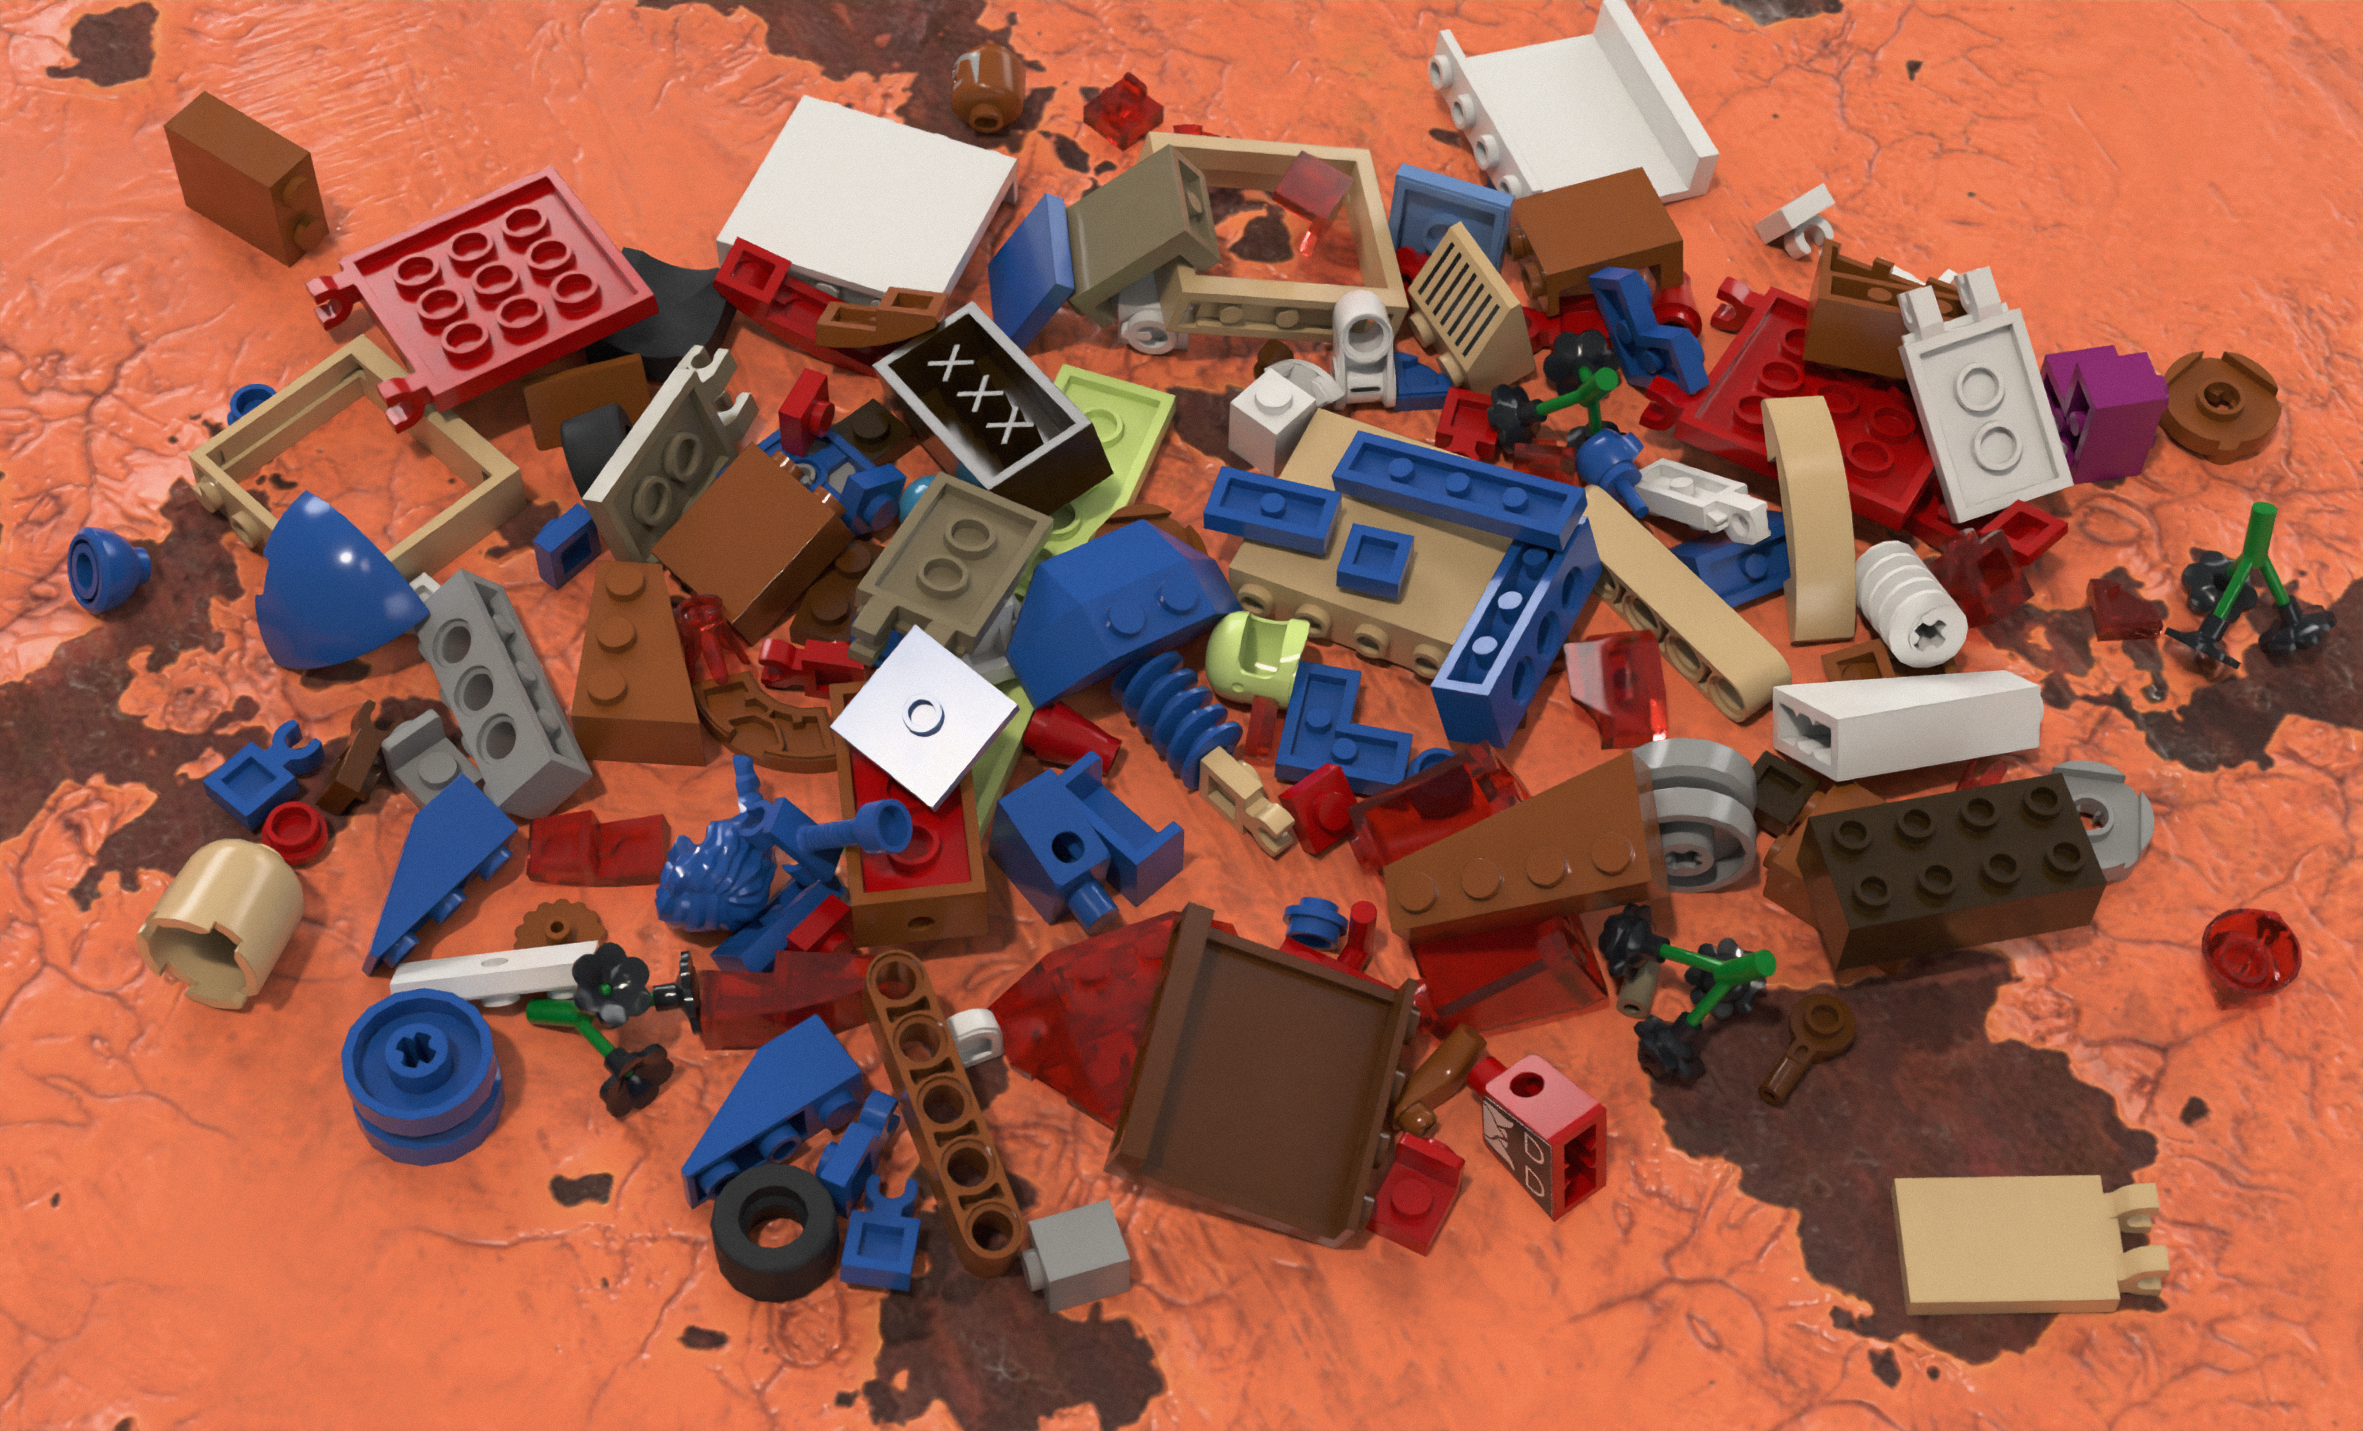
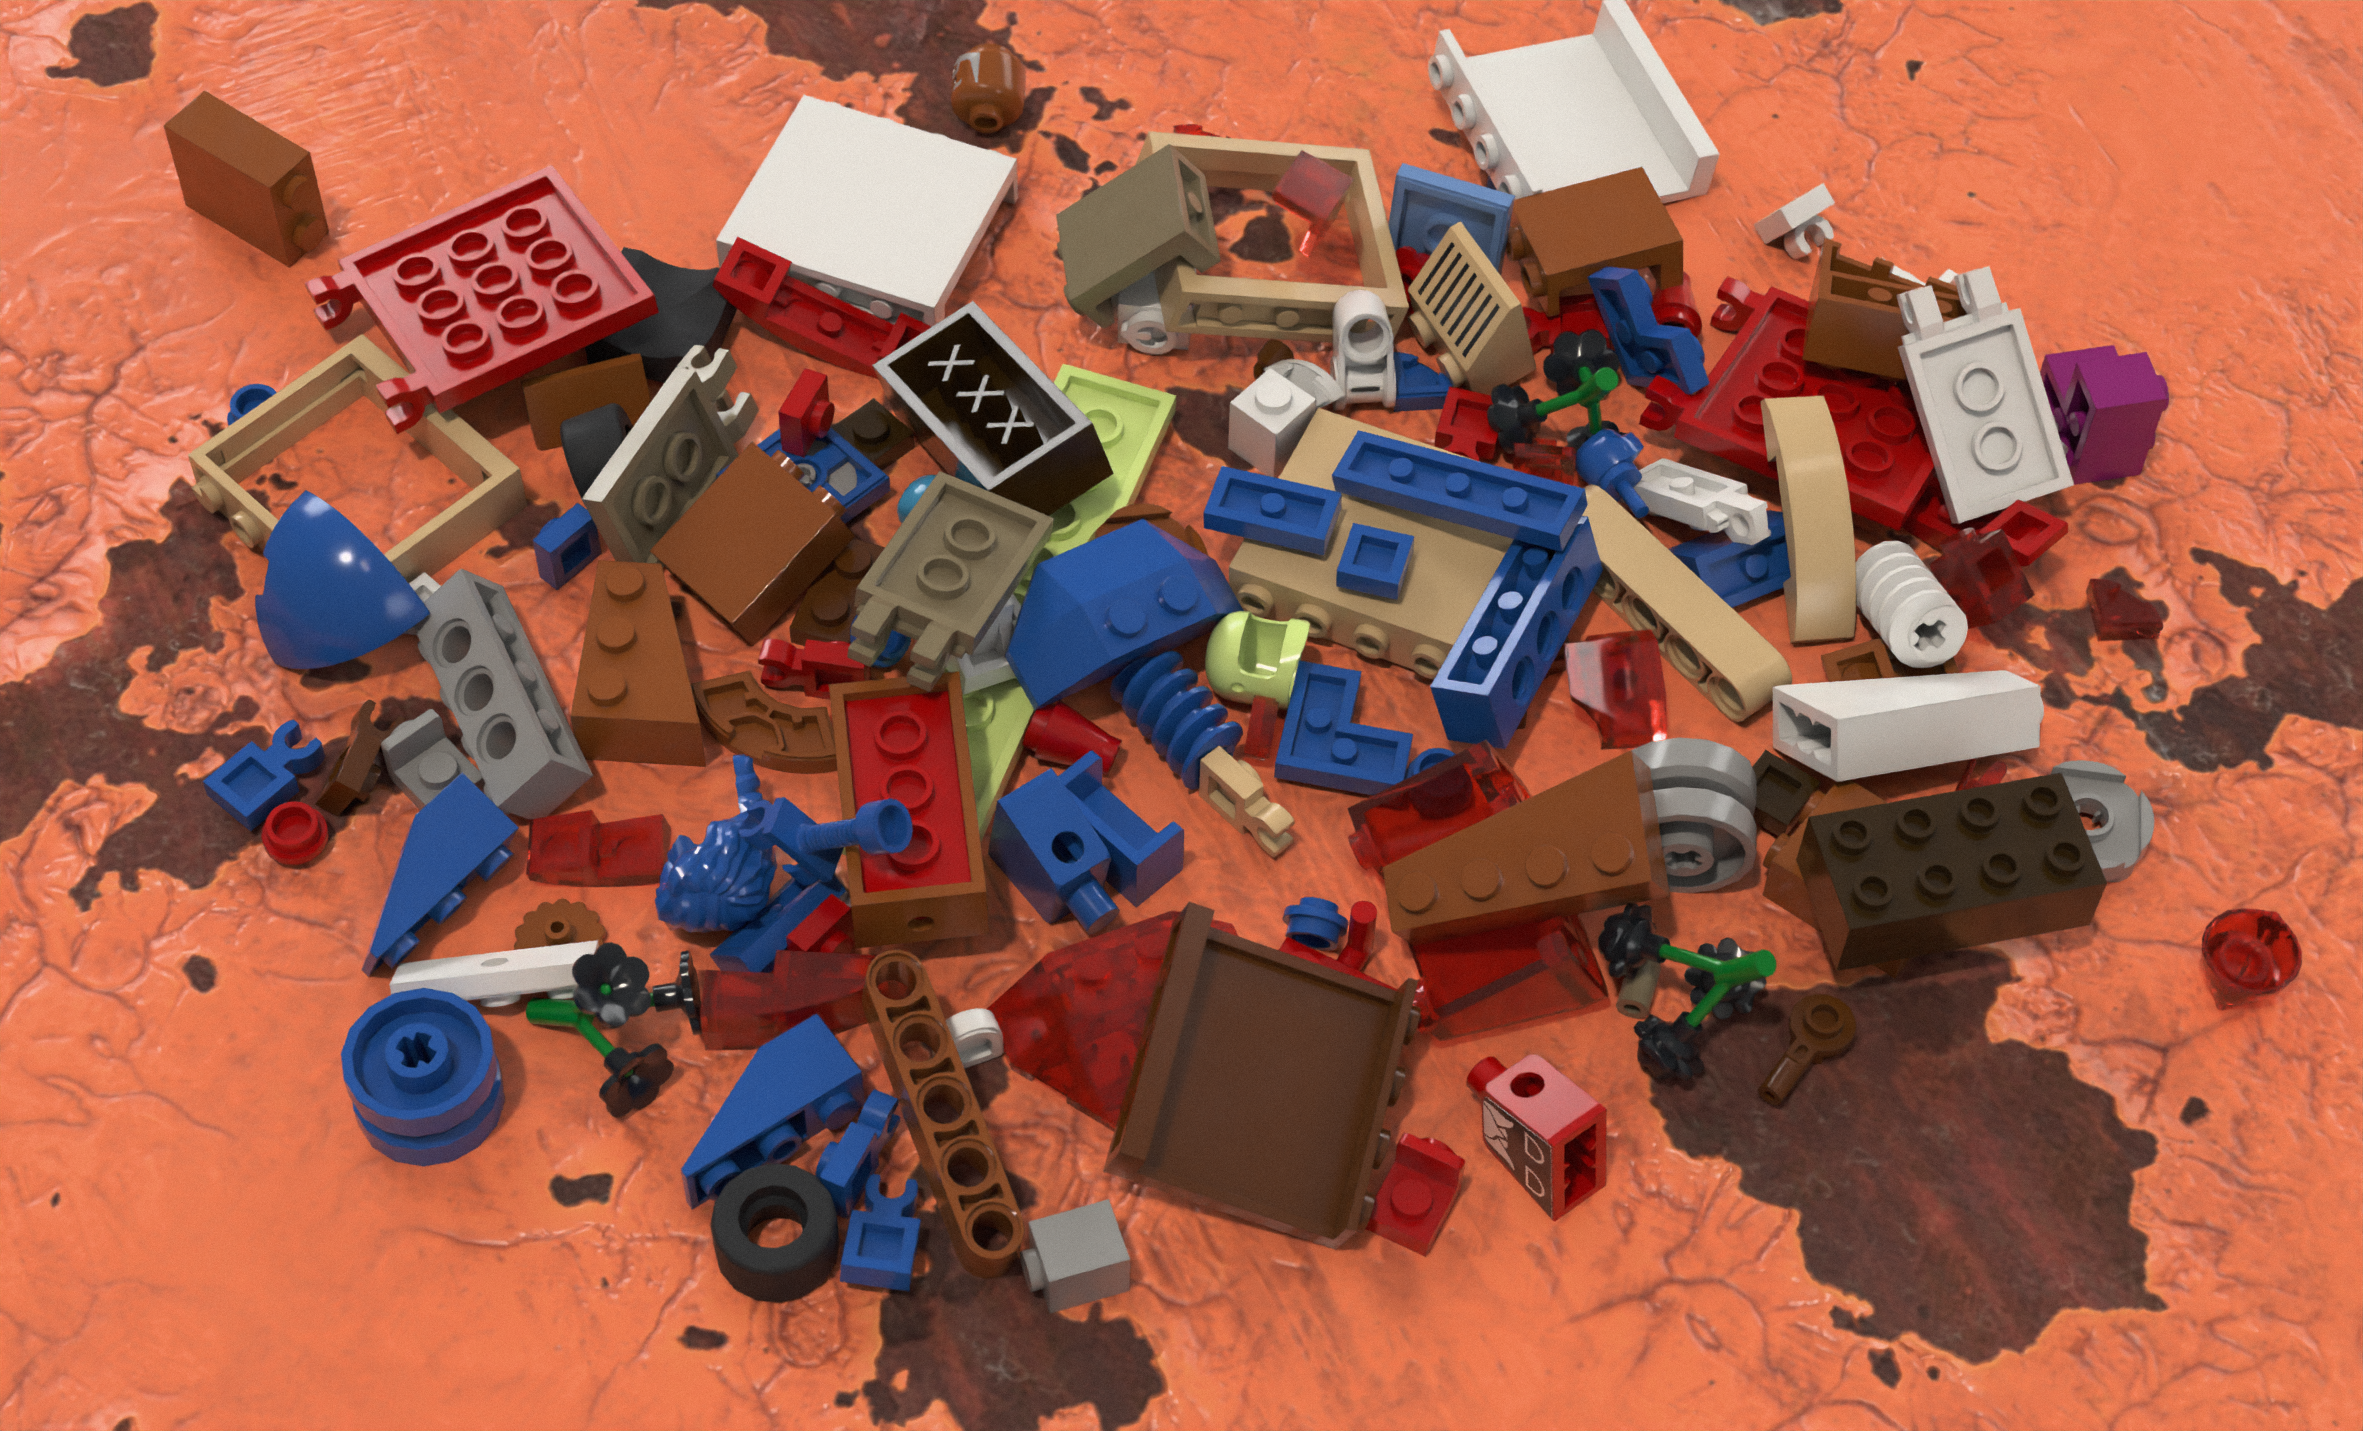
blue brick [67,527,151,615] -> none
tan cylinder [136,839,305,1009] -> none
clear red piece [674,591,751,685] -> none
dark orange slope [816,286,948,348] -> none
plate [830,625,1020,812] -> none
blue plate [839,463,907,536] -> none
blue tile [987,193,1075,351] -> none
clear red tile [1083,71,1164,152] -> none
red plate [1278,763,1366,854] -> none
dark orange arm [1387,1023,1487,1139] -> none
tan tile [1891,1175,2170,1315] -> none
dark orange plate [2158,351,2282,465] -> none
black plant [2164,502,2337,670] -> none

